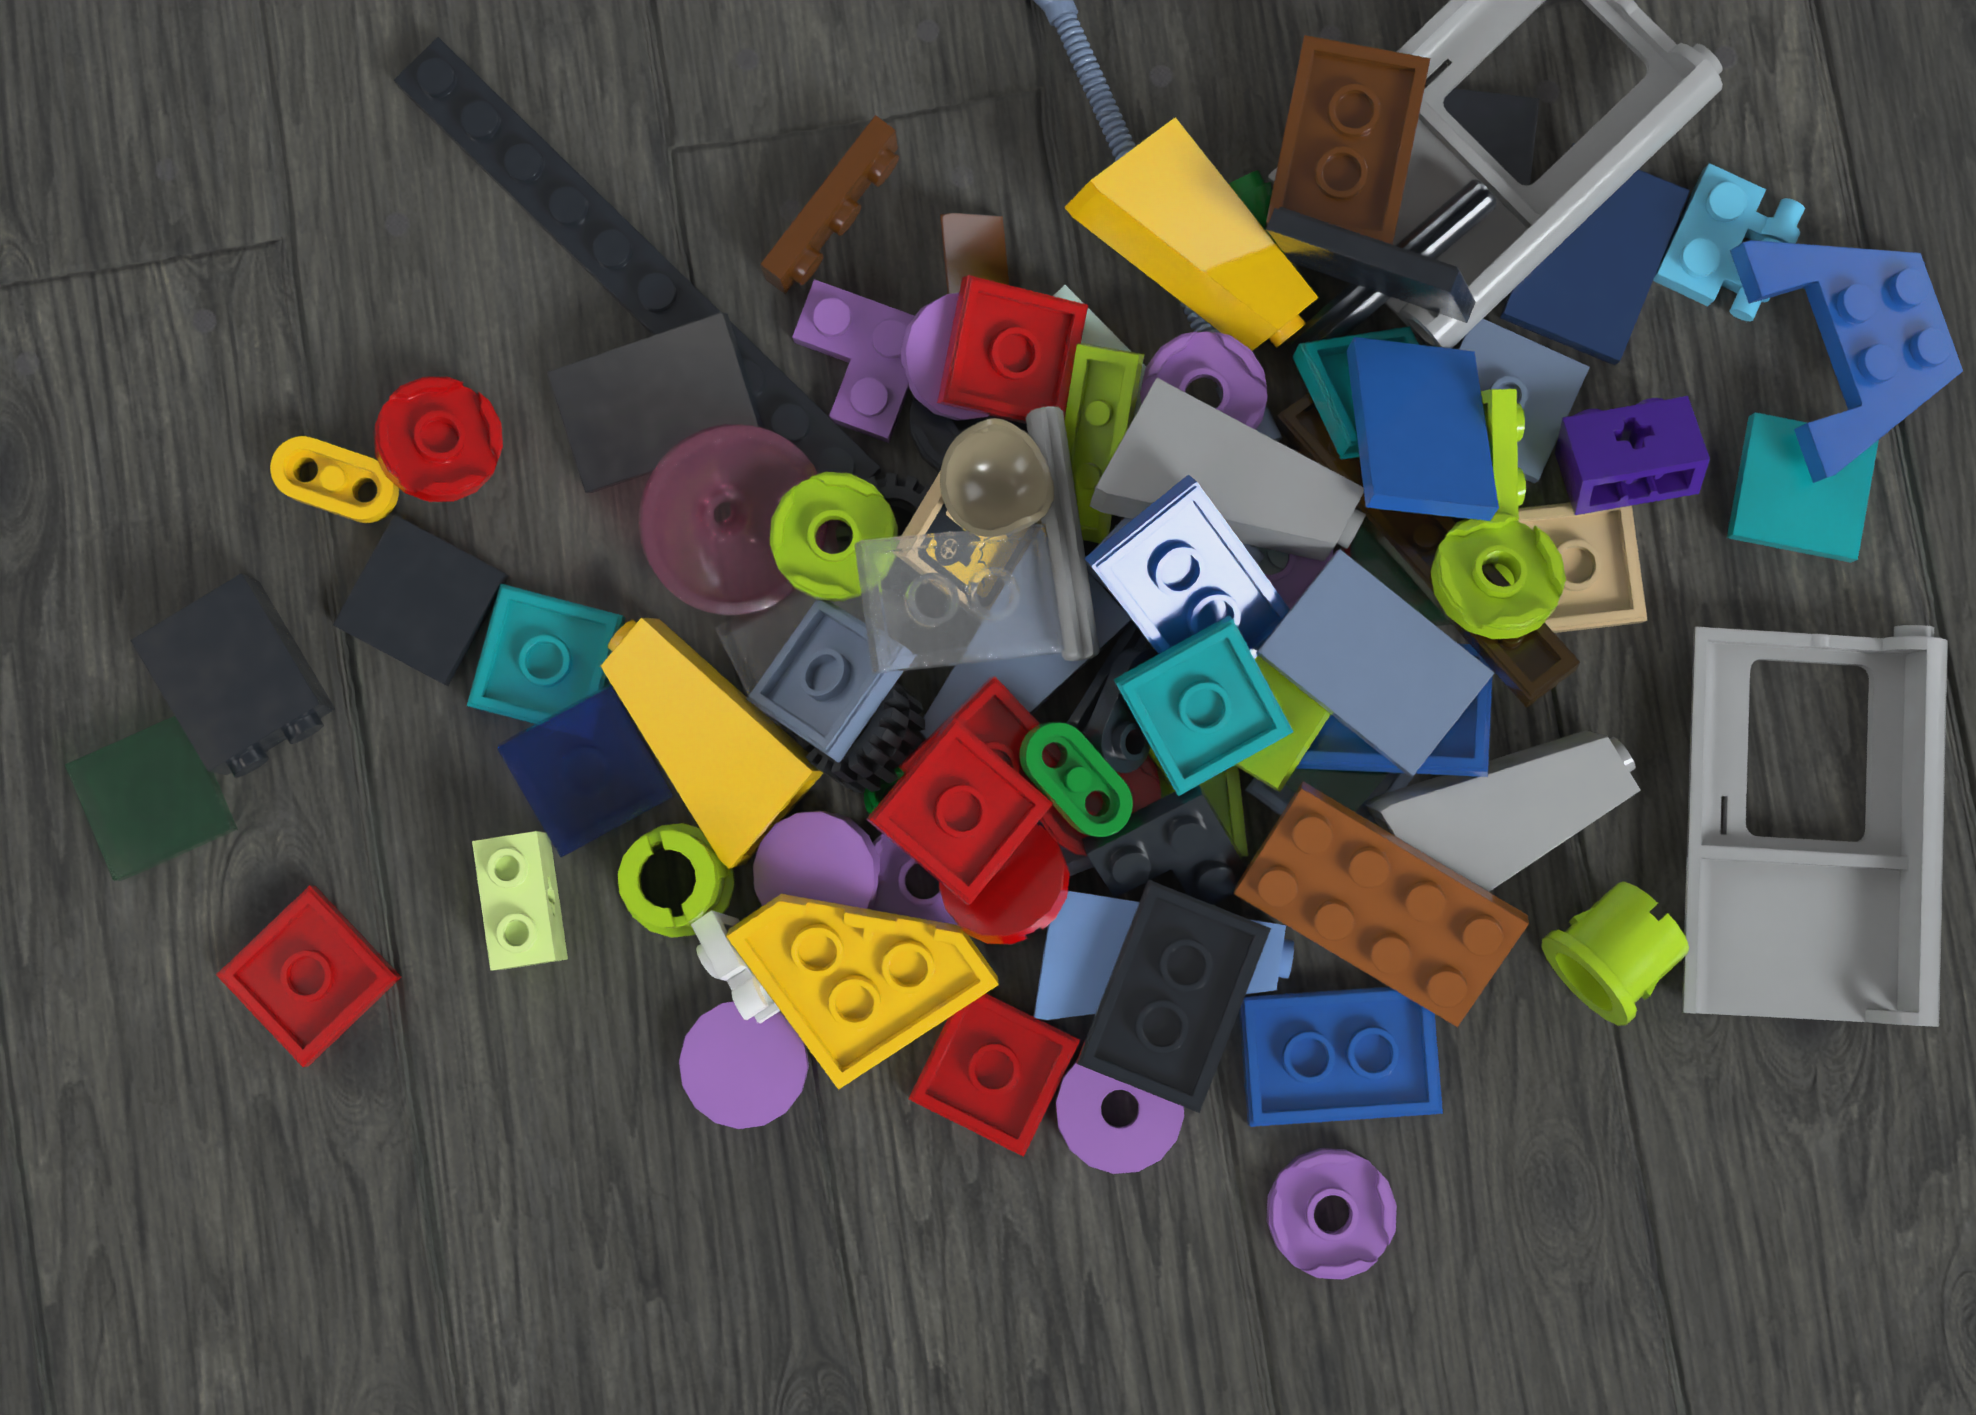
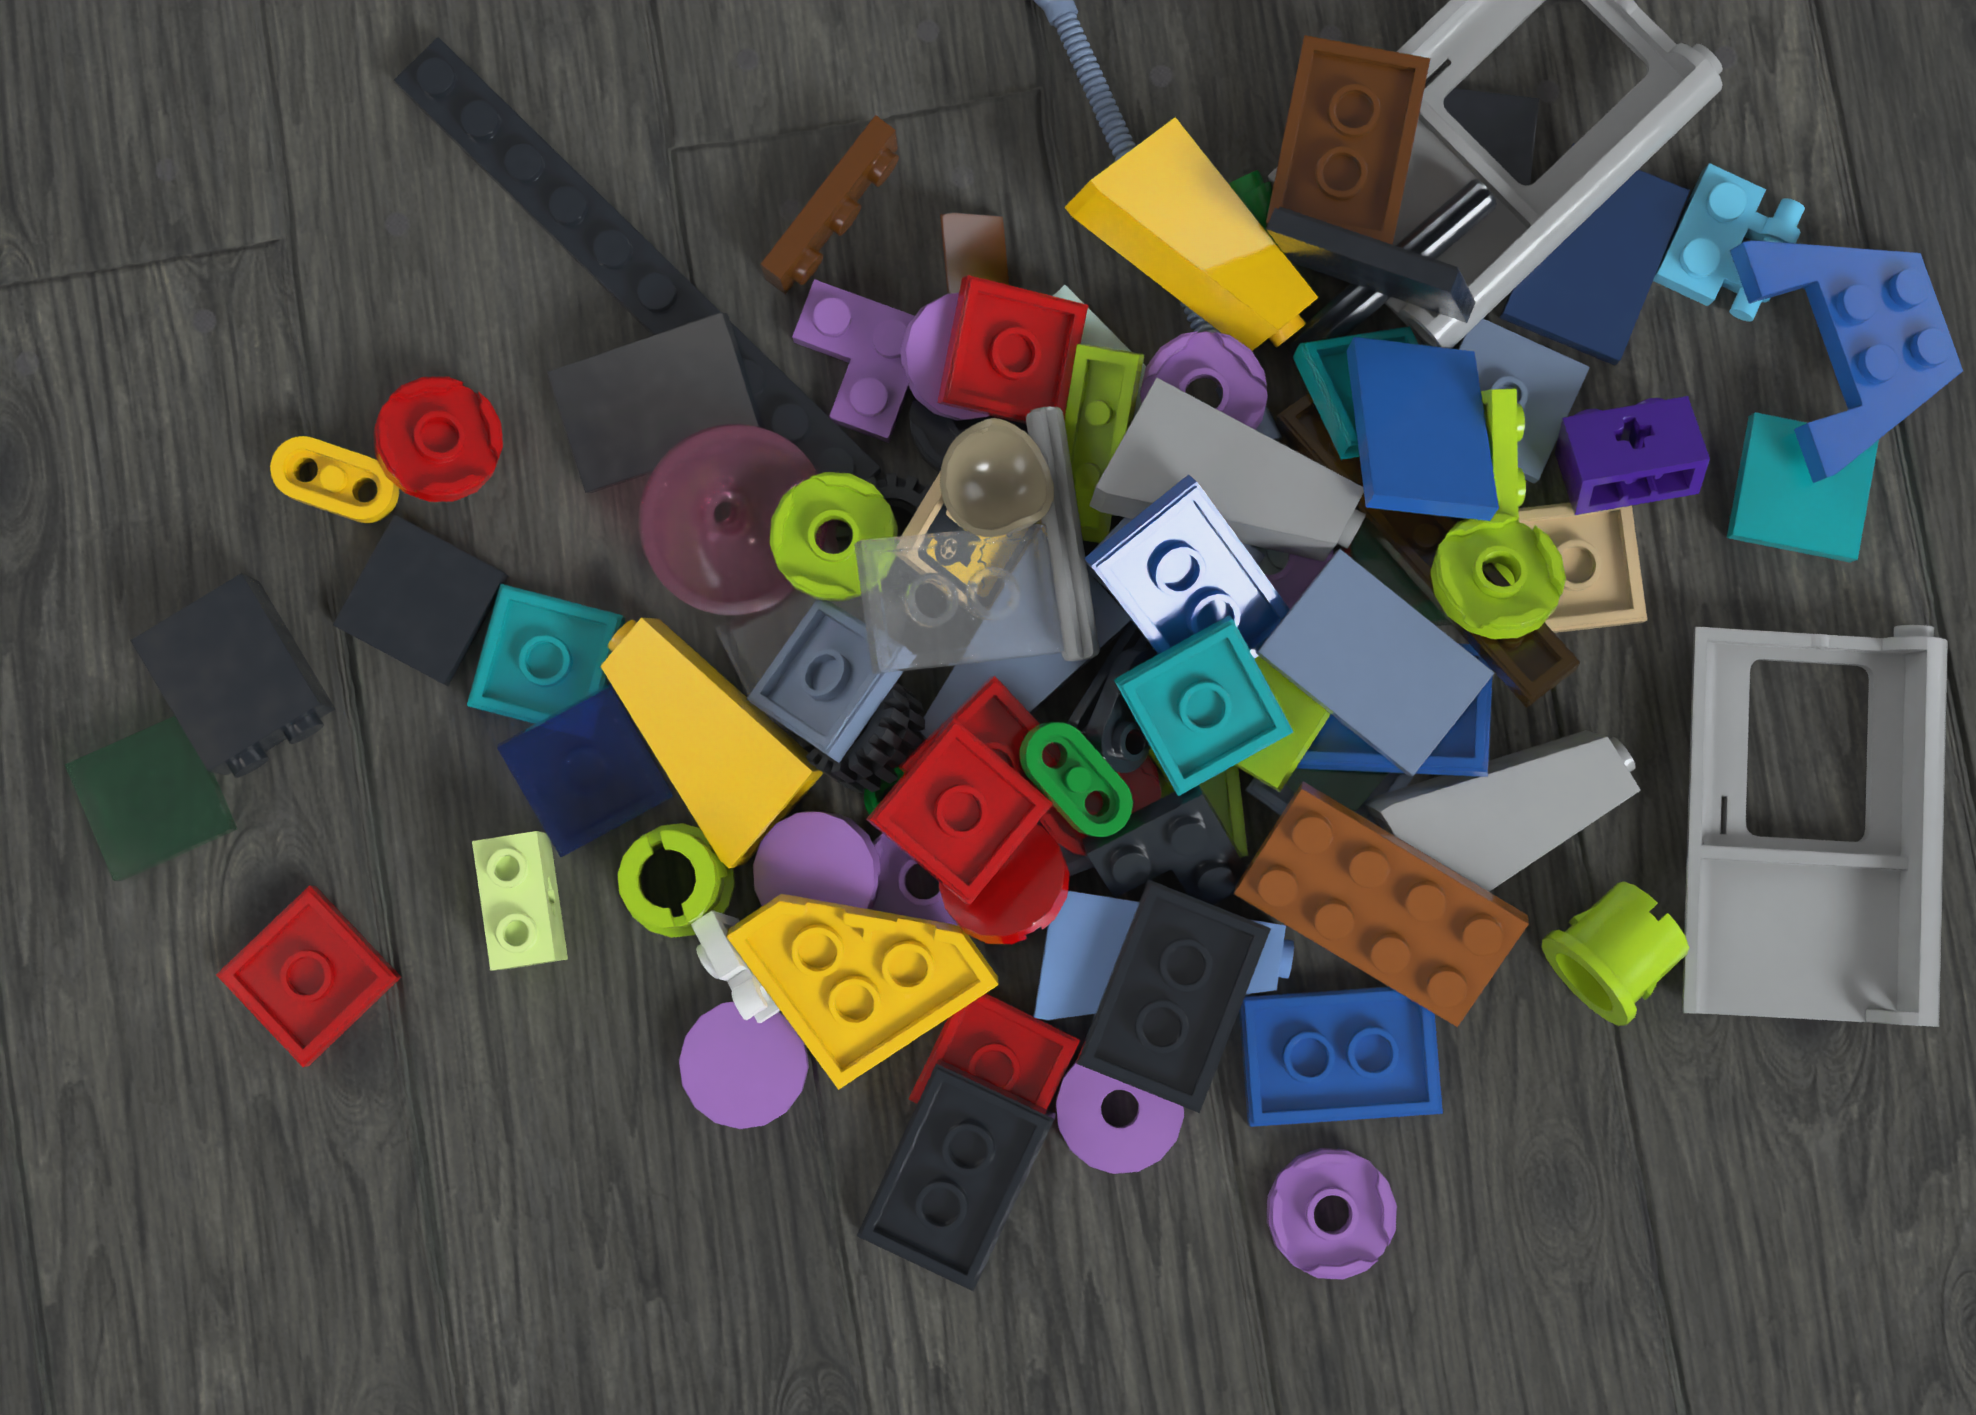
none -> black tile [857,1059,1056,1292]

